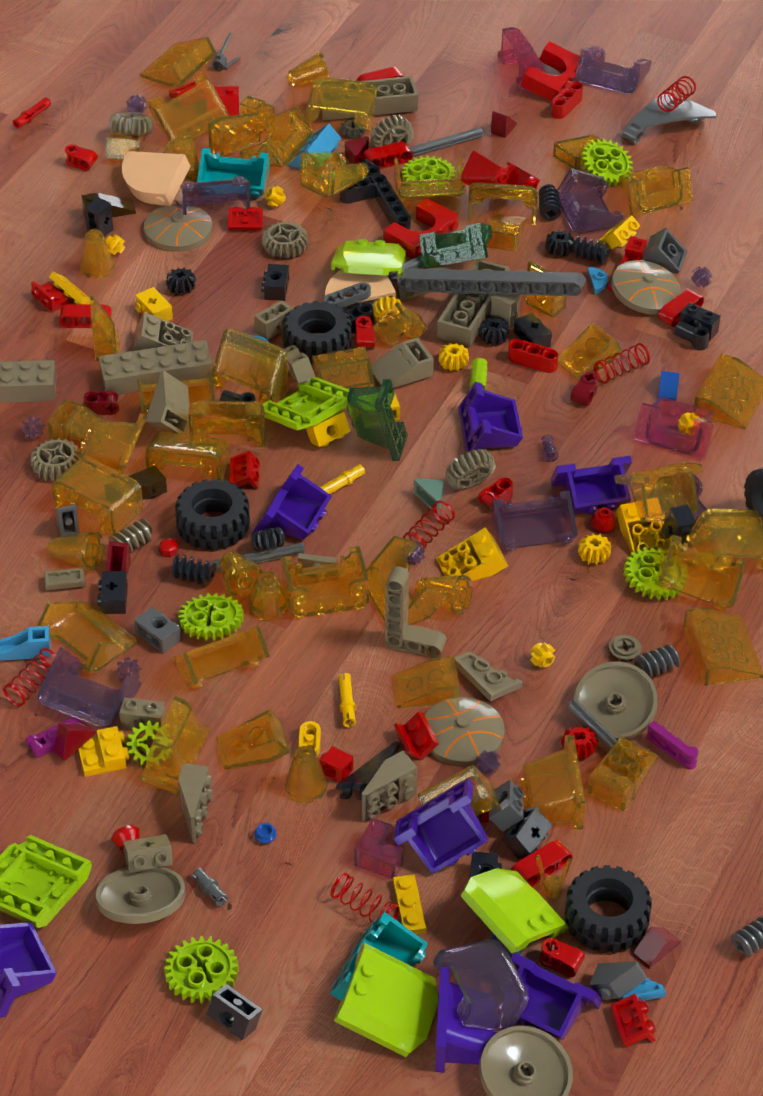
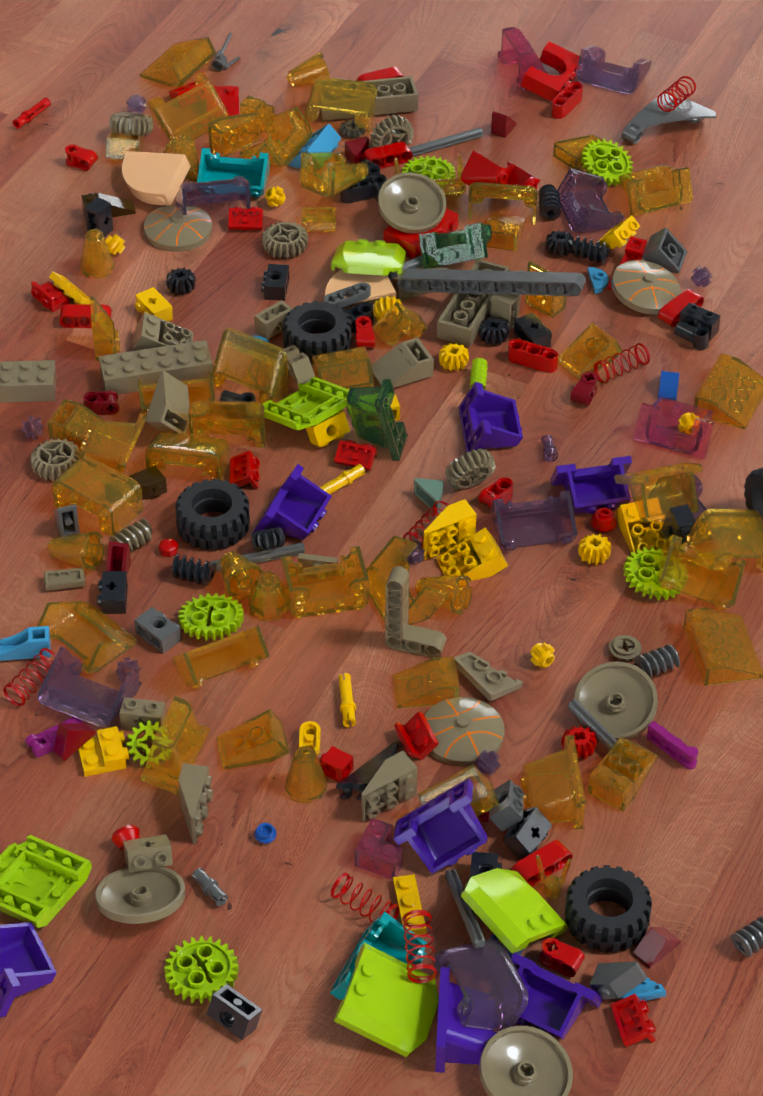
none -> clear yellow plate [301,207,336,232]
none -> red bracket [334,440,378,471]
none -> dark tan dish [378,173,446,234]
none -> red piece [402,910,437,983]
none -> yellow slope [423,499,477,561]
none -> dark grey axle [445,869,485,949]

